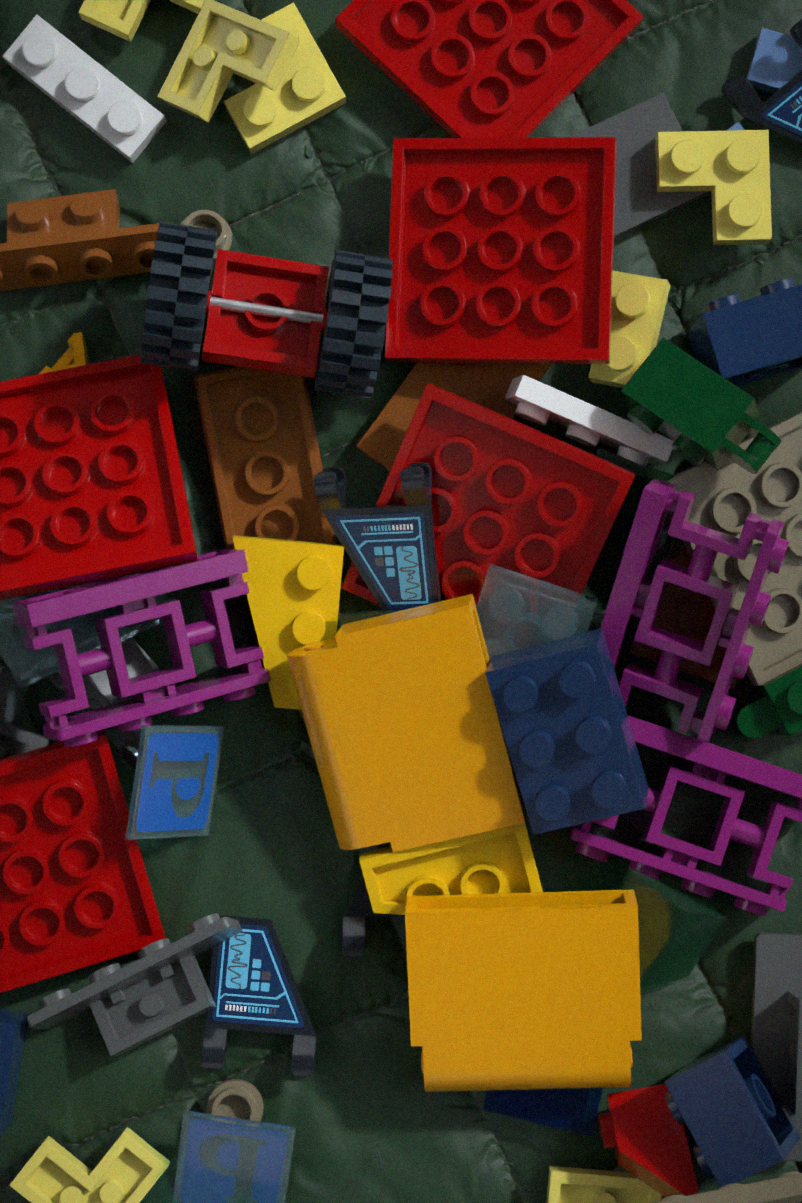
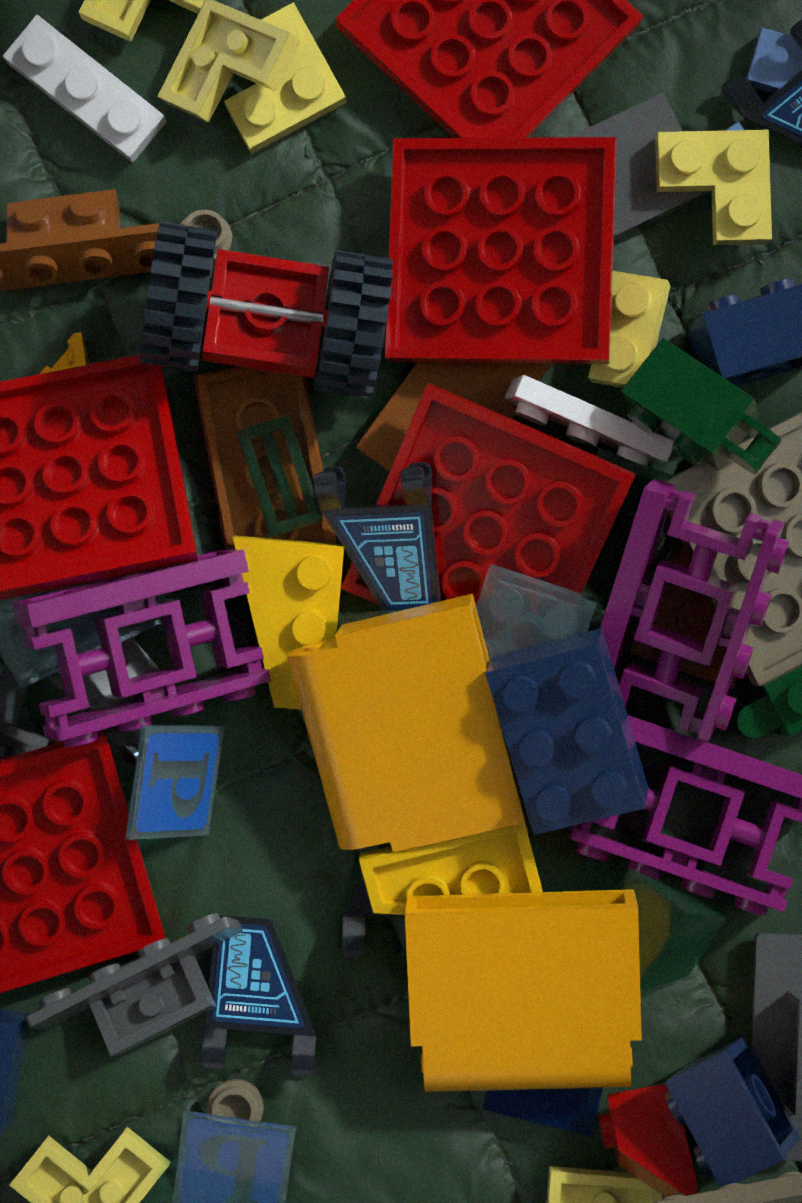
none -> clear green tile [236,414,324,539]

